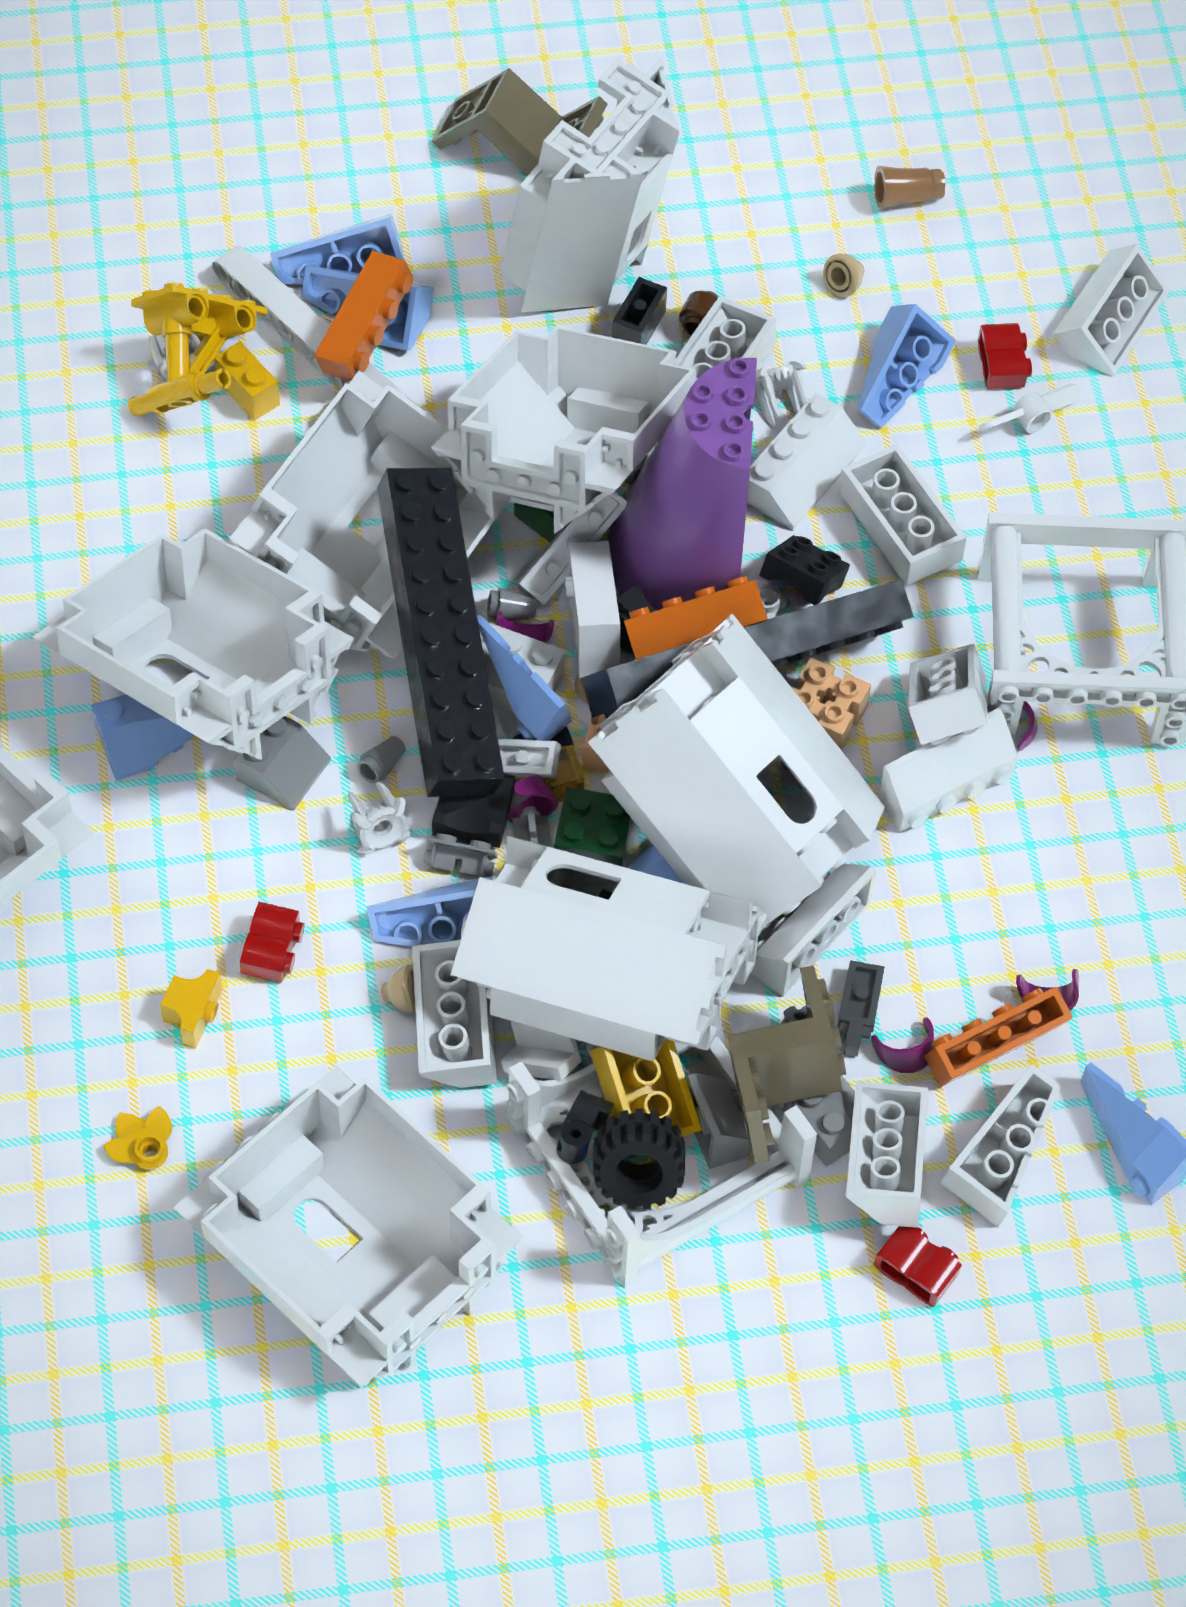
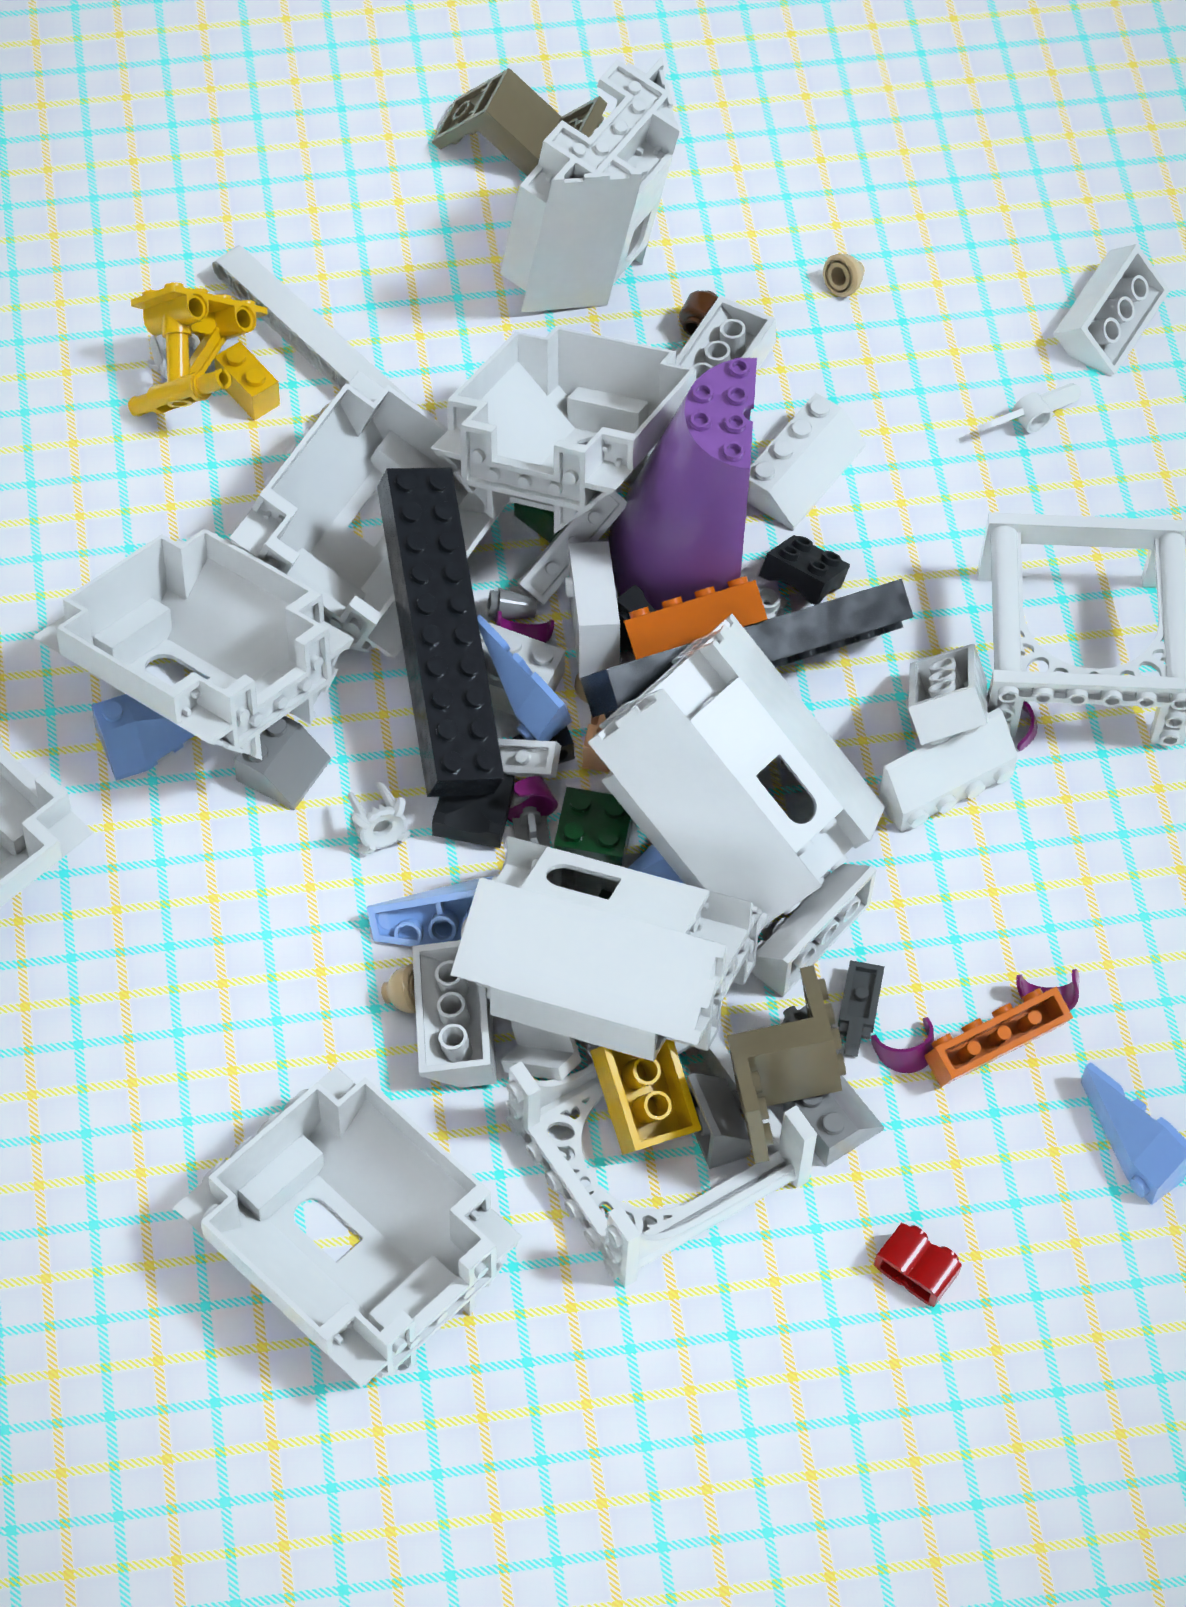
yellow plate [103,1106,173,1170] -> none
yellow brick [160,969,222,1049] -> none
red brick [239,902,305,983] -> none
light blue wedge [270,213,405,285] -> none
light blue wedge [302,265,434,351] -> none
orange brick [314,250,414,381] -> none
light grey cone [357,736,406,783] -> none
light grey hinge [423,833,498,878] -> none
clear yellow brick [543,745,585,803] -> none
black leg [556,1090,614,1164] -> none
black tyre [593,1109,685,1210] -> none
black brick [612,277,668,345] -> none
white piece [755,361,807,426] -> none
light nougat brick [792,657,872,751] -> none
white brick [839,443,967,586] -> none
white slope [846,1081,928,1228] -> none
light blue wedge [857,304,956,428] -> none
medium nougat plant [874,165,946,209] -> none
white wedge [940,1064,1061,1228] -> none
red brick [977,323,1032,389] -> none

